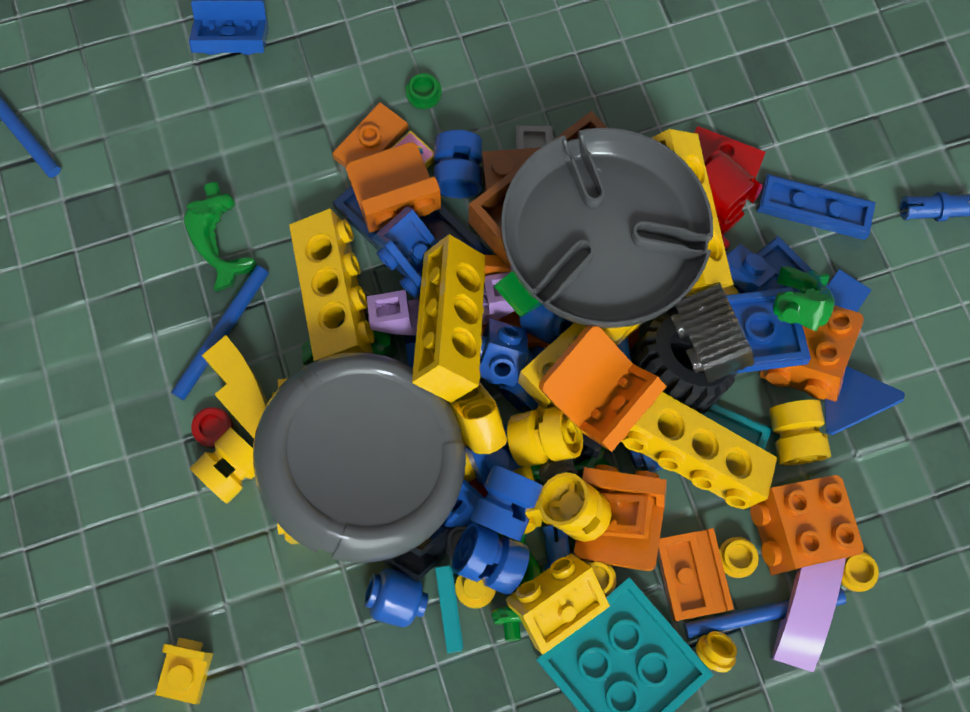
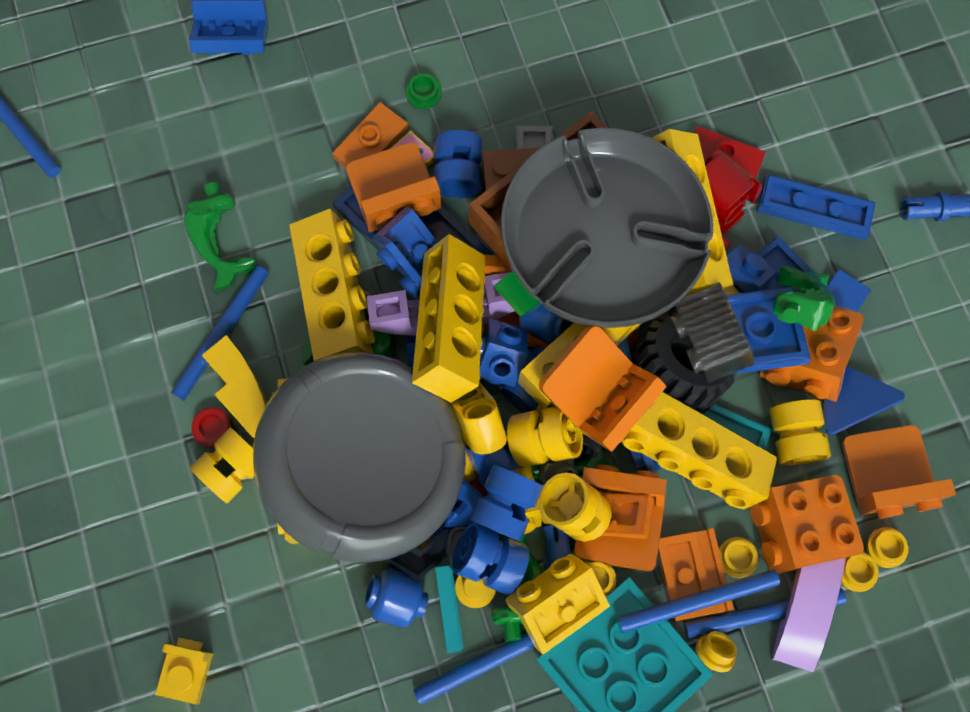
none -> blue bar [413,632,534,705]
none -> blue bar [617,569,780,633]
none -> orange bracket [842,425,956,519]
none -> yellow plate [866,527,908,568]

